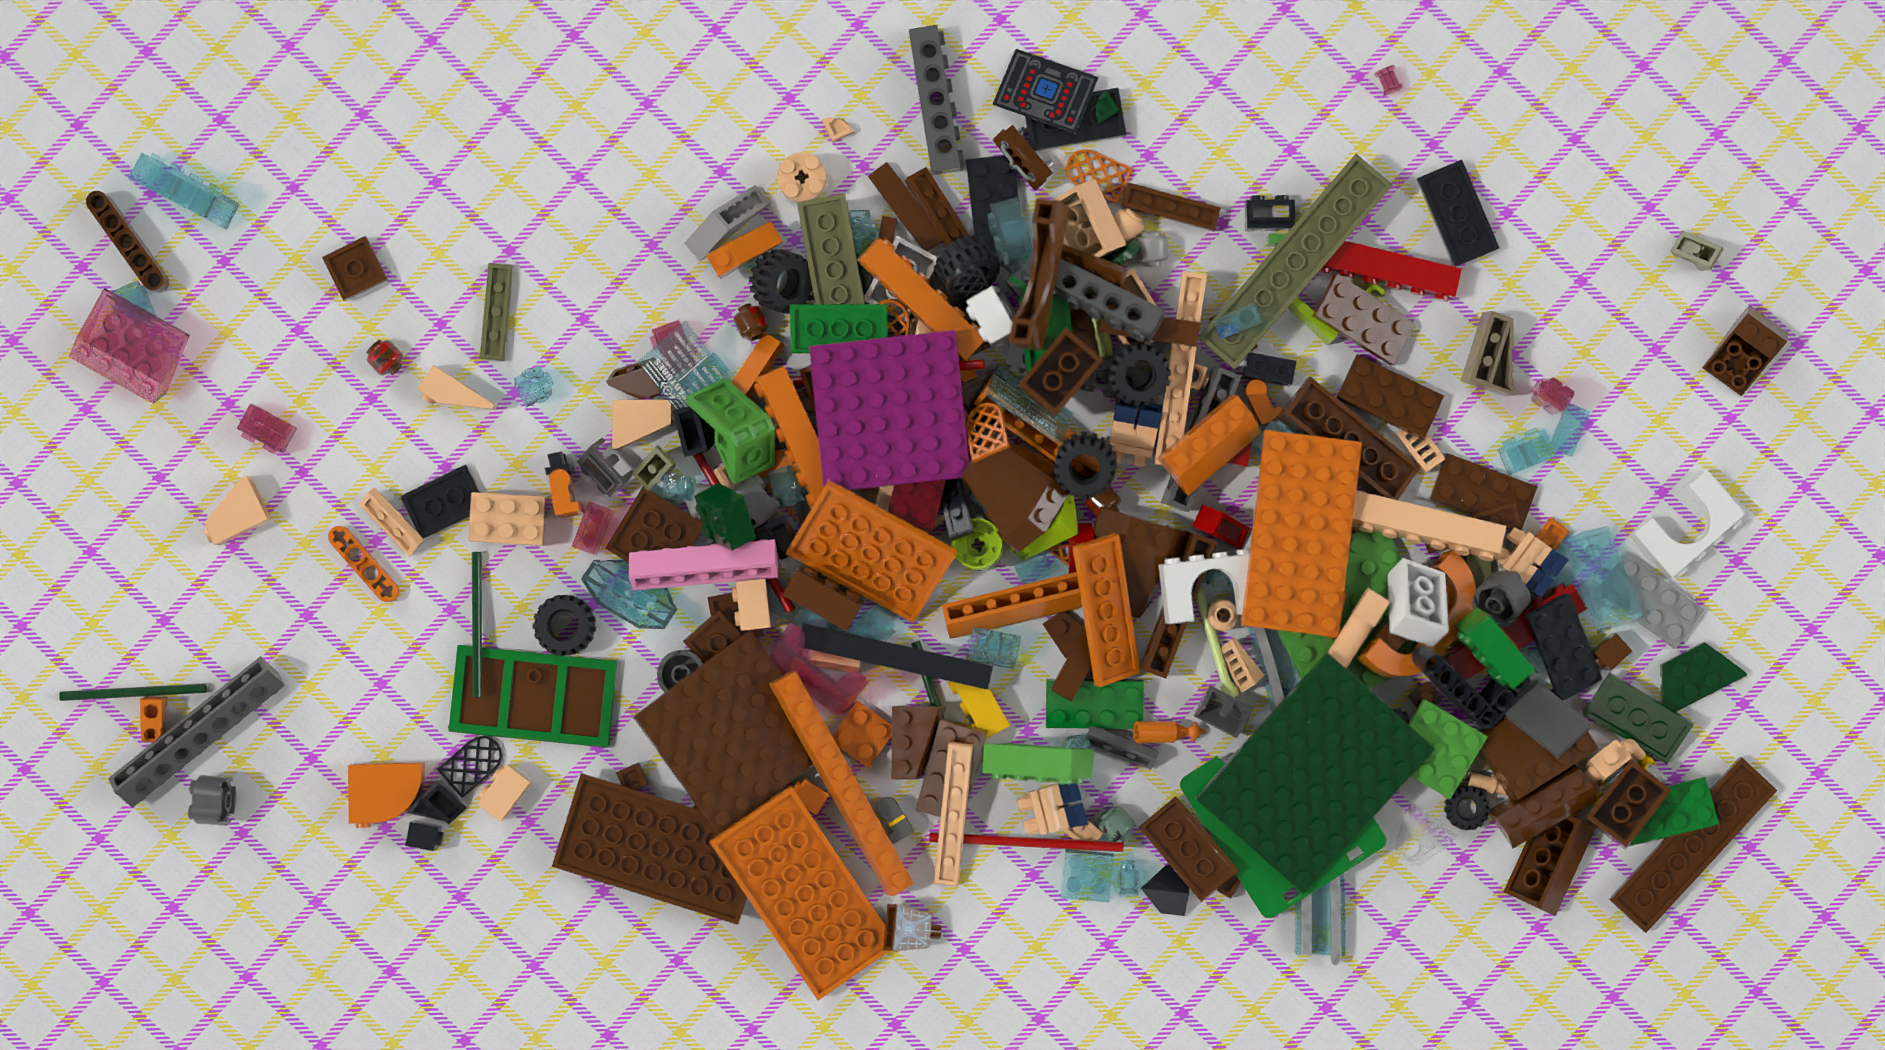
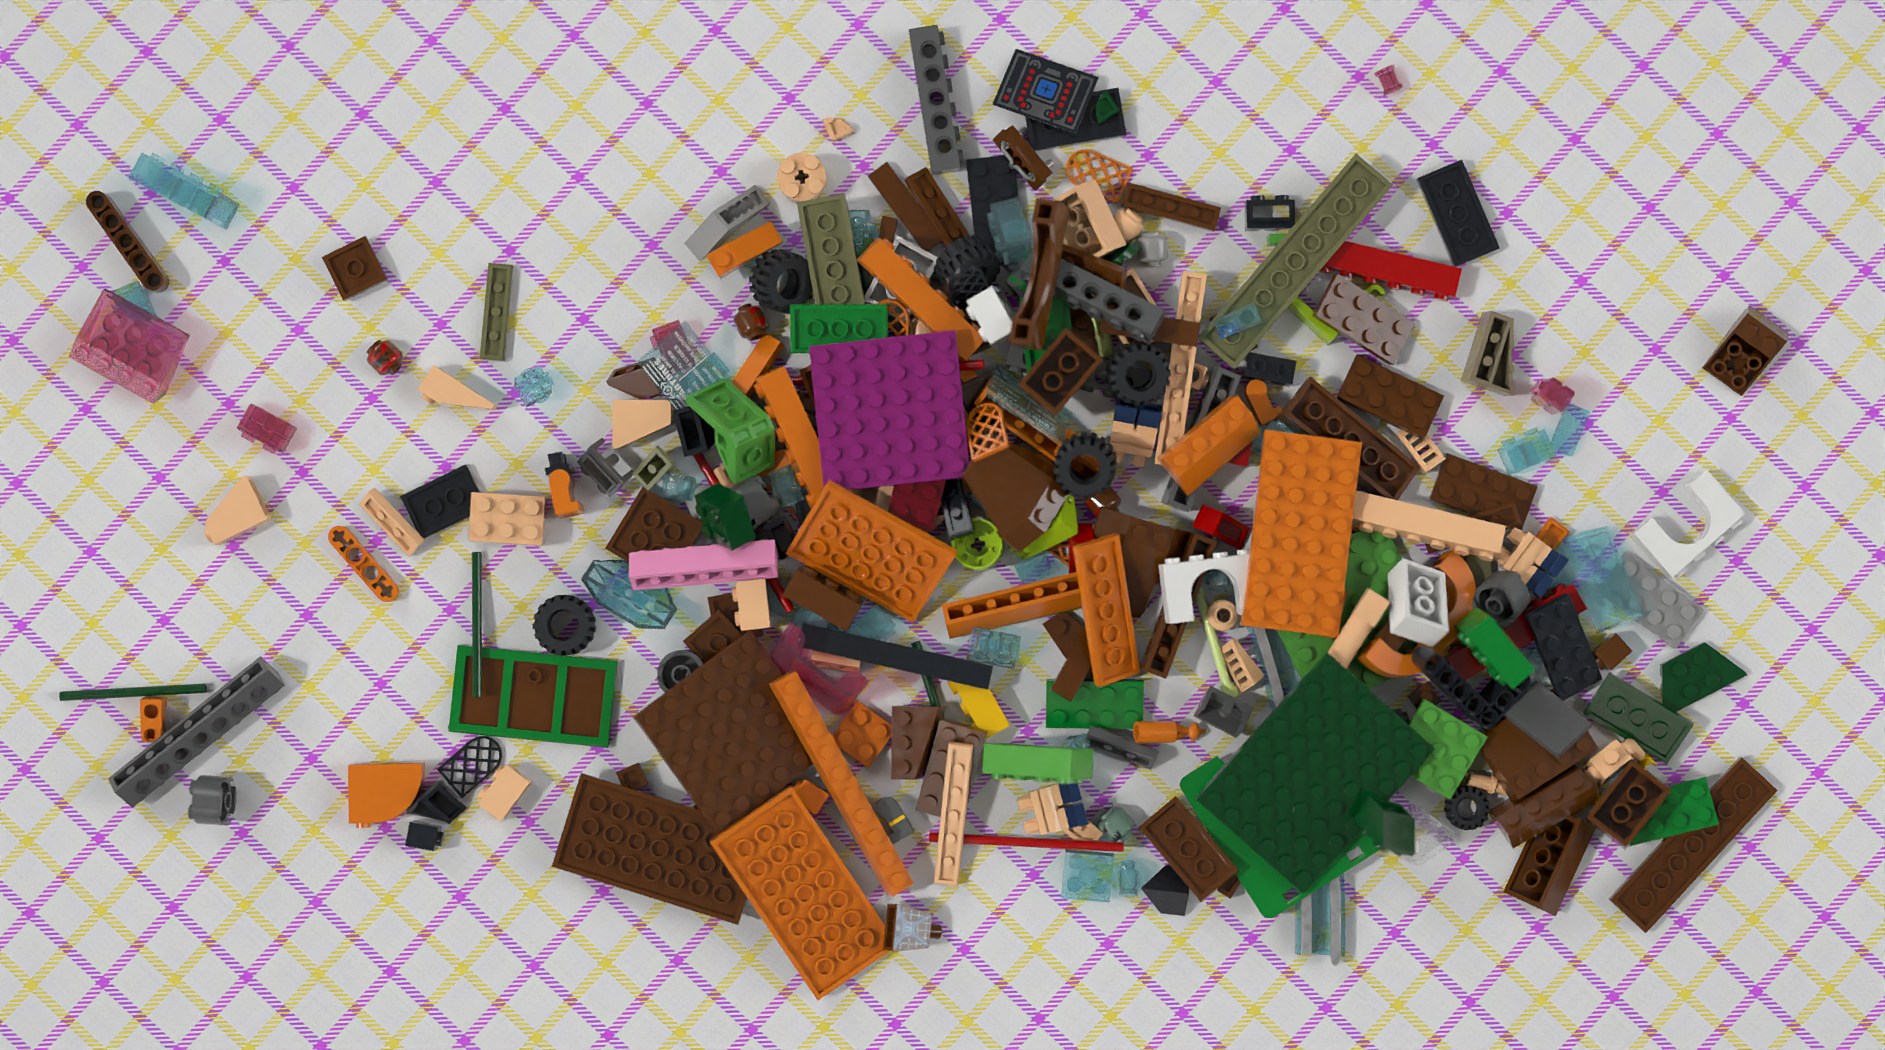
clear pink brick [572,501,614,555] -> none
olive slope [1670,231,1724,271] -> none
none -> dark green slope [1354,796,1415,857]

